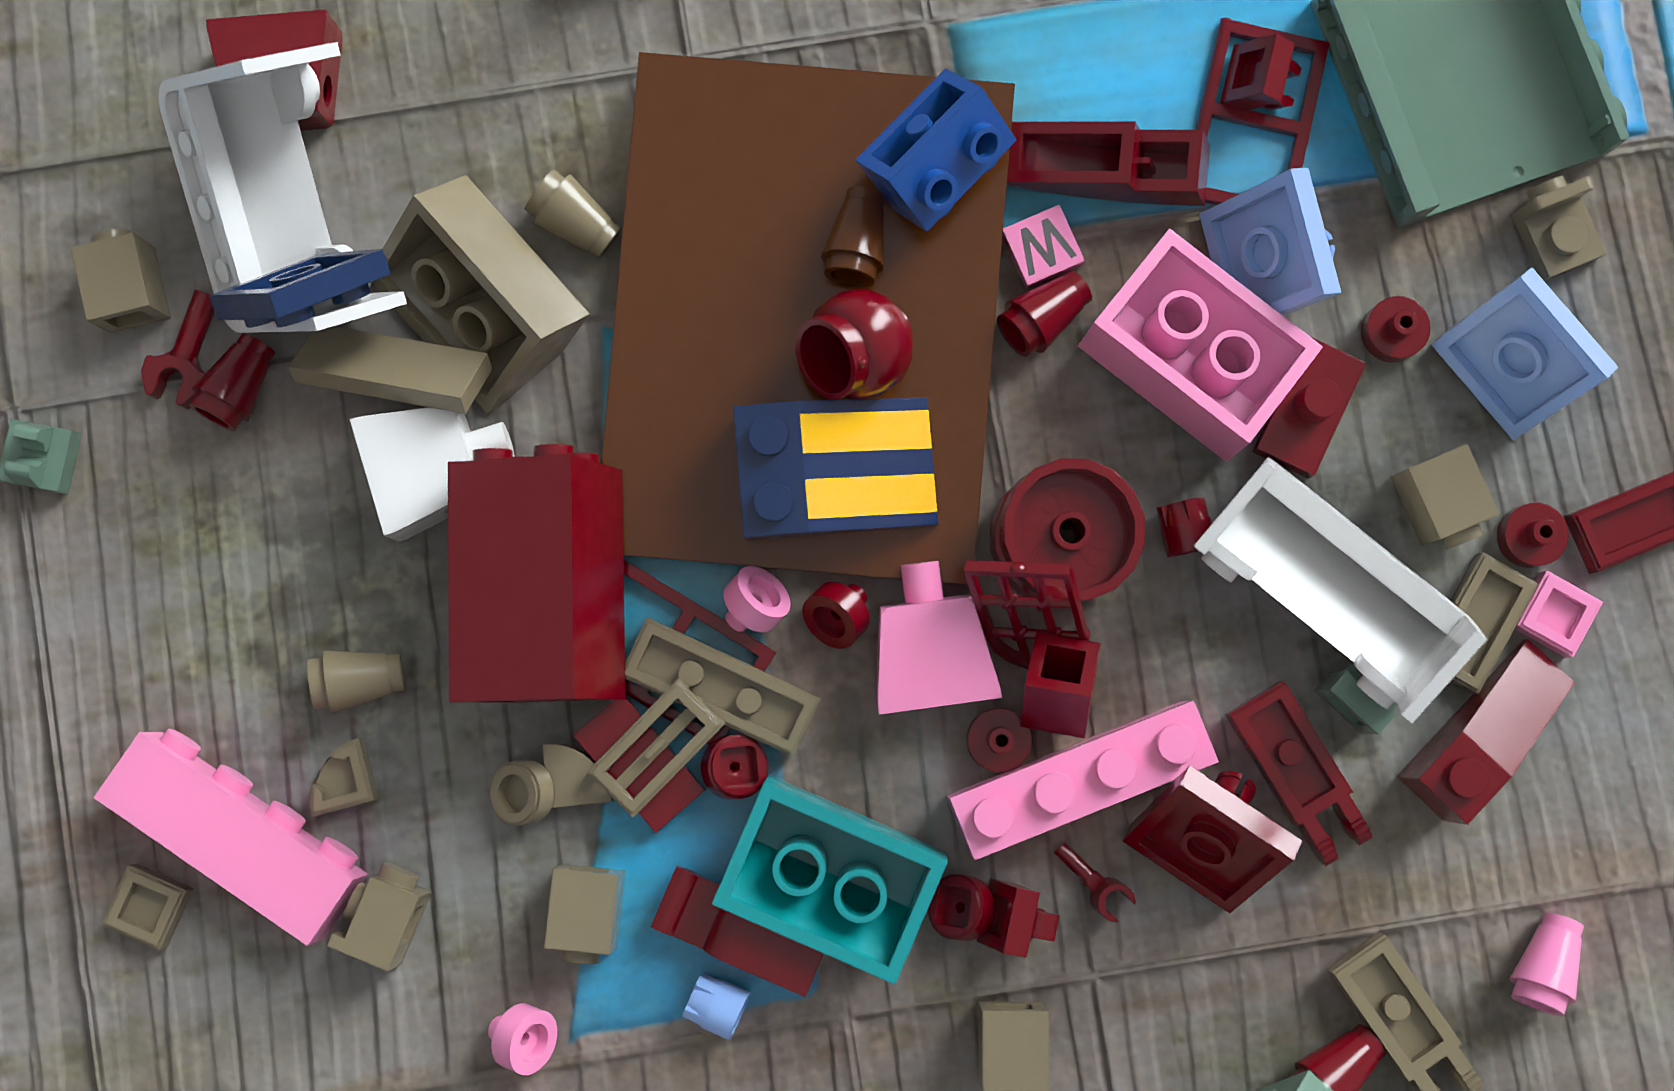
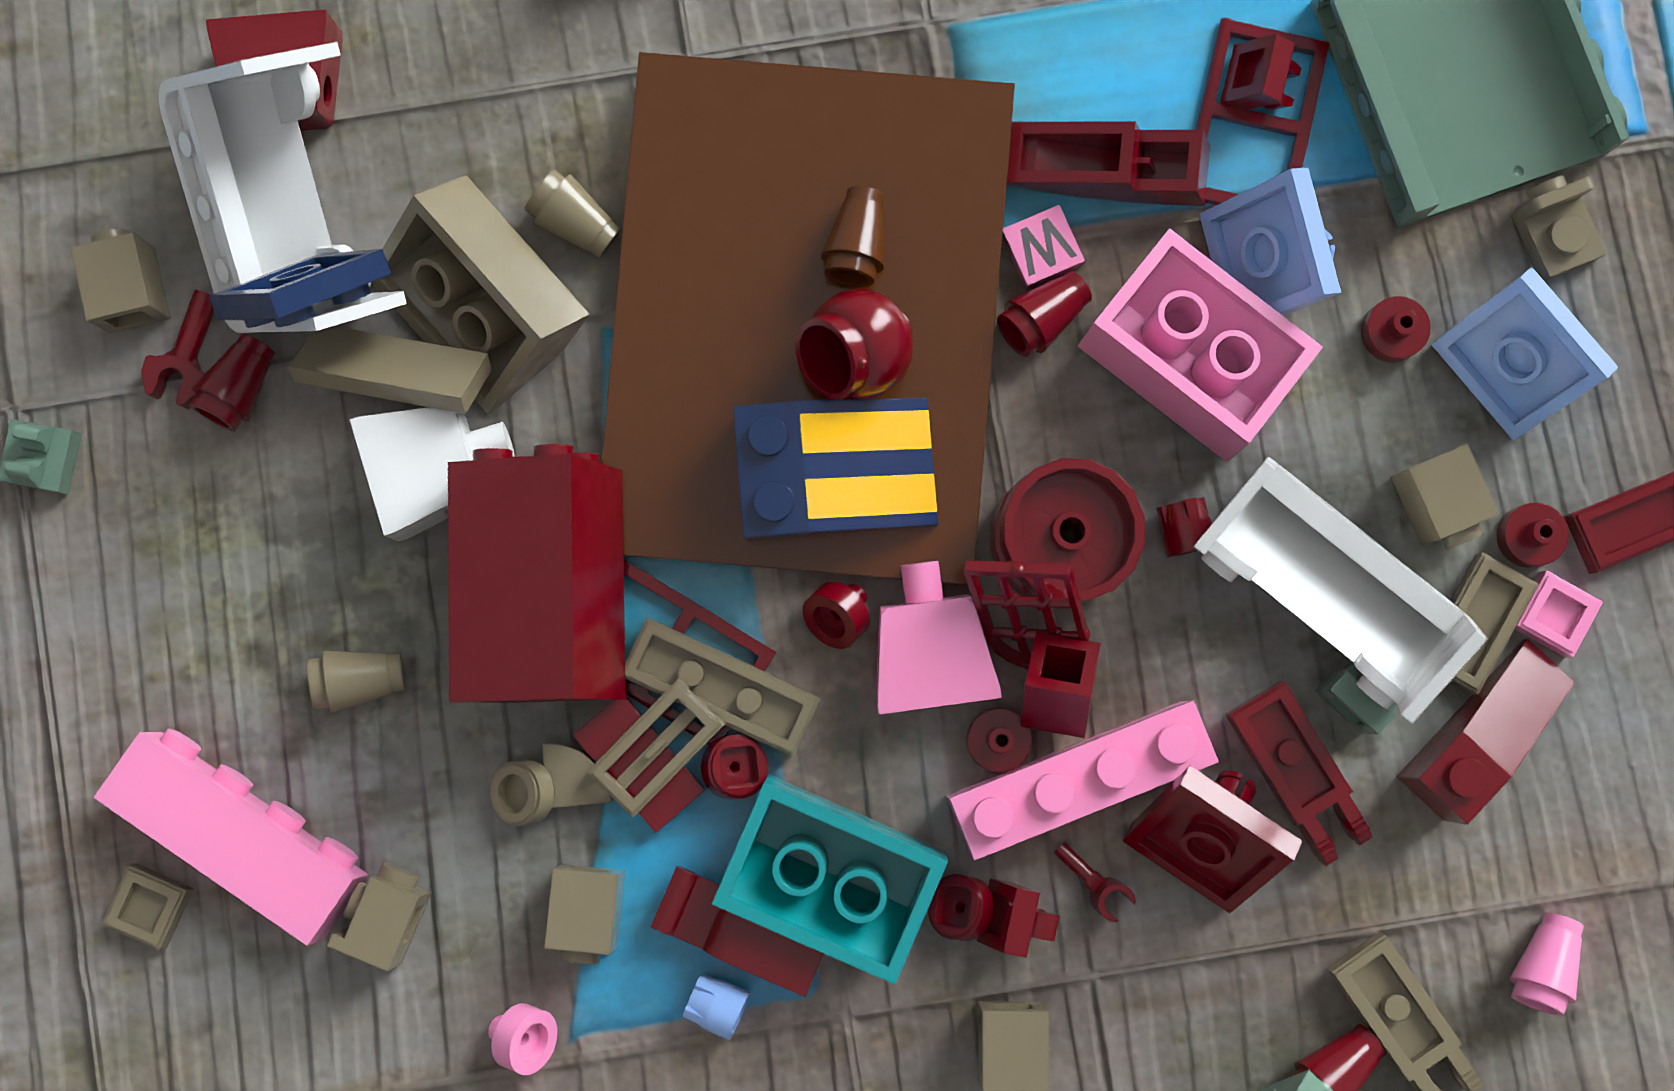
dark tan tile [310,738,379,817] -> none
bright pink tile [723,566,791,632] -> none
blue brick [855,68,1017,231] -> none
dark red tile [1252,337,1367,479] -> none

